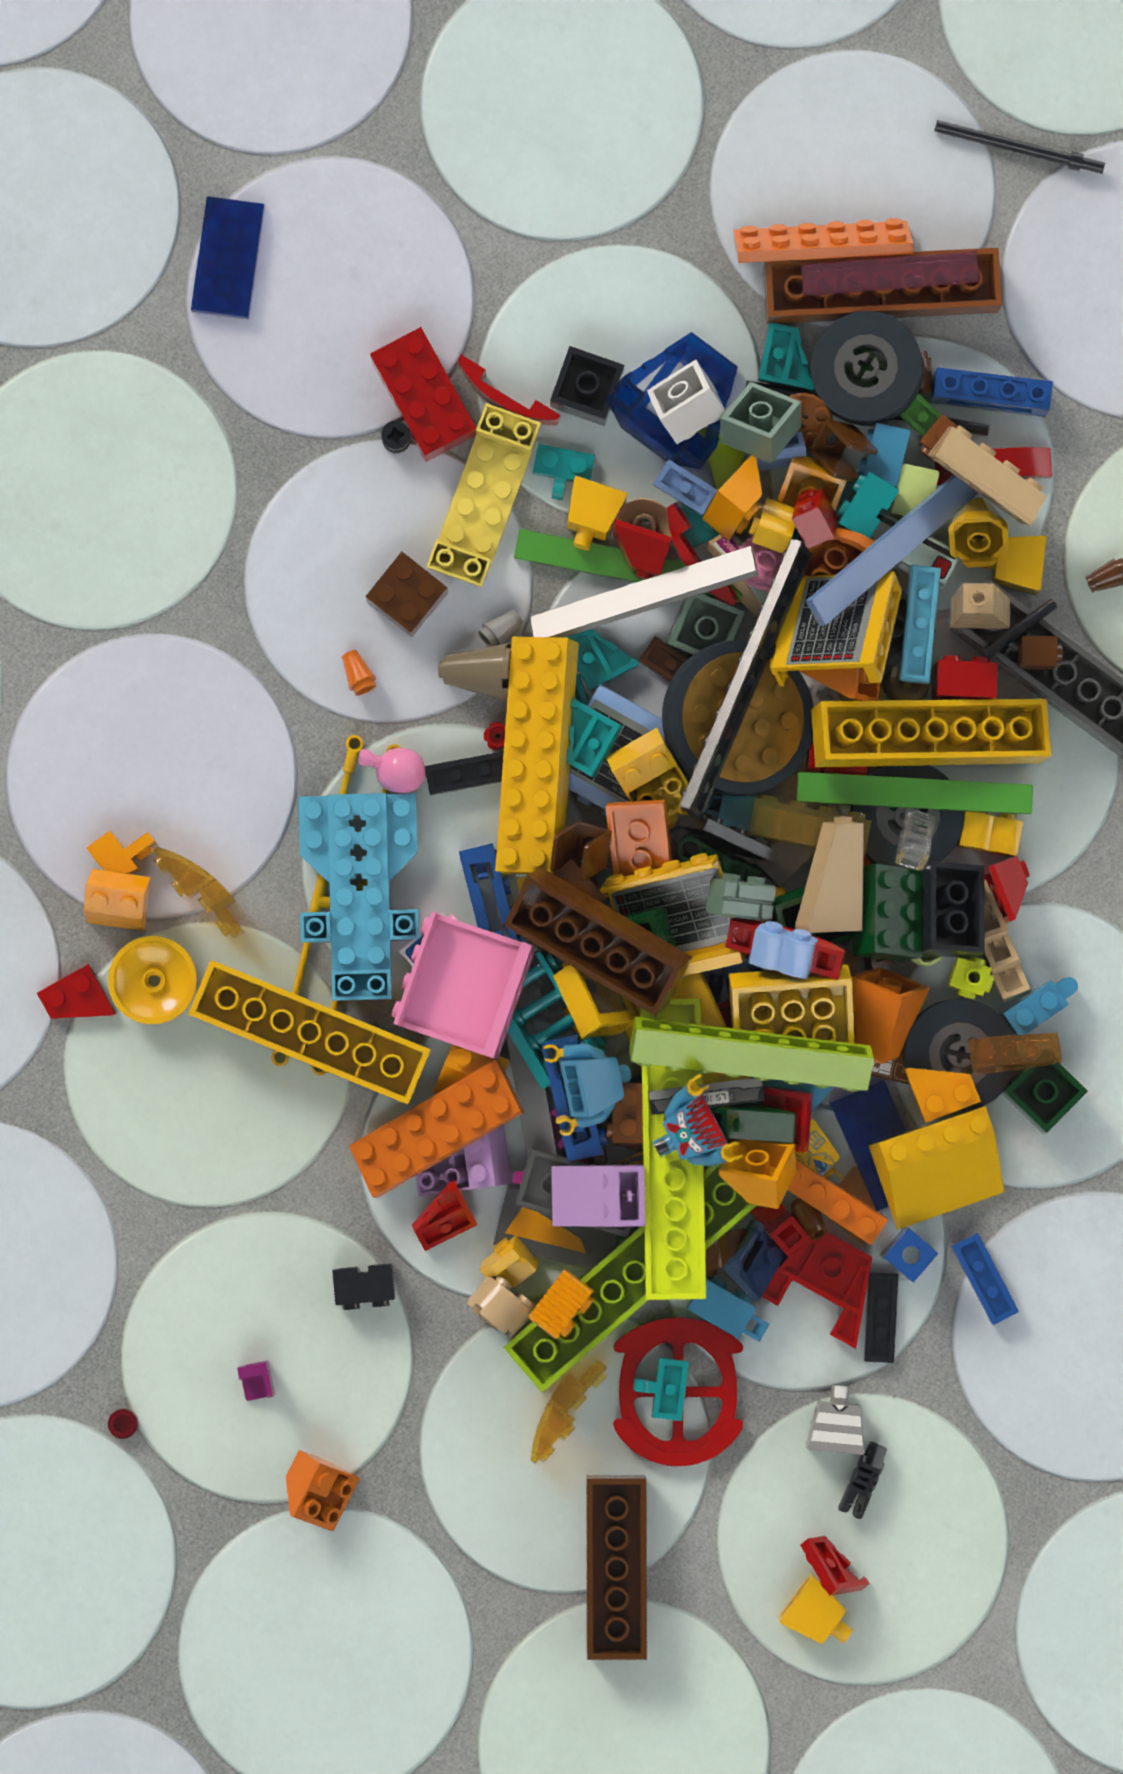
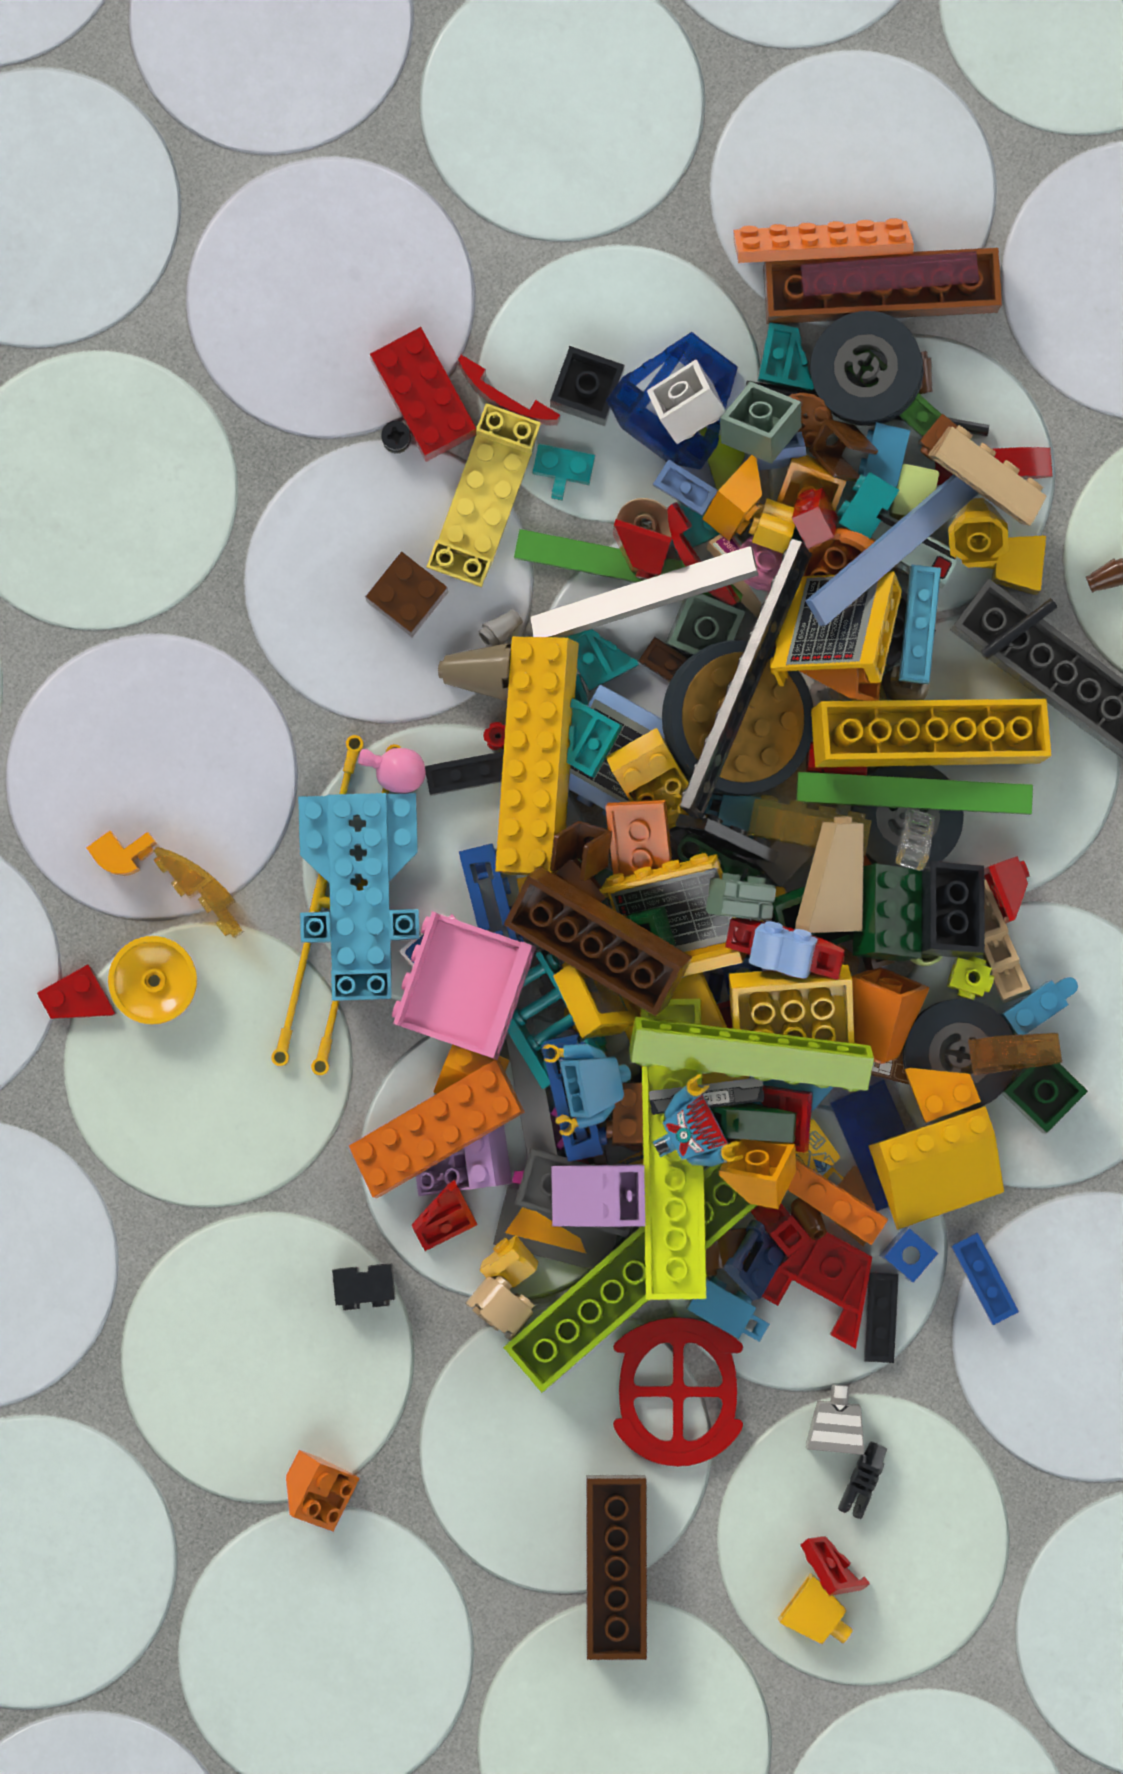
light orange slope [83,869,151,932] -> none
dark red tile [108,1408,138,1439] -> none
yellow brick [188,960,431,1105] -> none
clear blue plate [191,196,265,320] -> none
magenta panel [237,1360,275,1401] -> none
orange cone [341,650,376,696] -> none
light orange brick [528,1269,594,1339] -> none
clear yellow slope [530,1358,607,1464] -> none
yellow torso [567,476,628,551] -> none
teal plate [633,1357,689,1421] -> none
blue brick [930,367,1053,417] -> none
red brick [931,655,998,700] -> none
black bar [934,120,1105,174] -> none
tan slope [950,583,1010,629] -> none
yellow brick [957,811,1023,857] -> none
reddish brown brick [1018,636,1063,670] -> none

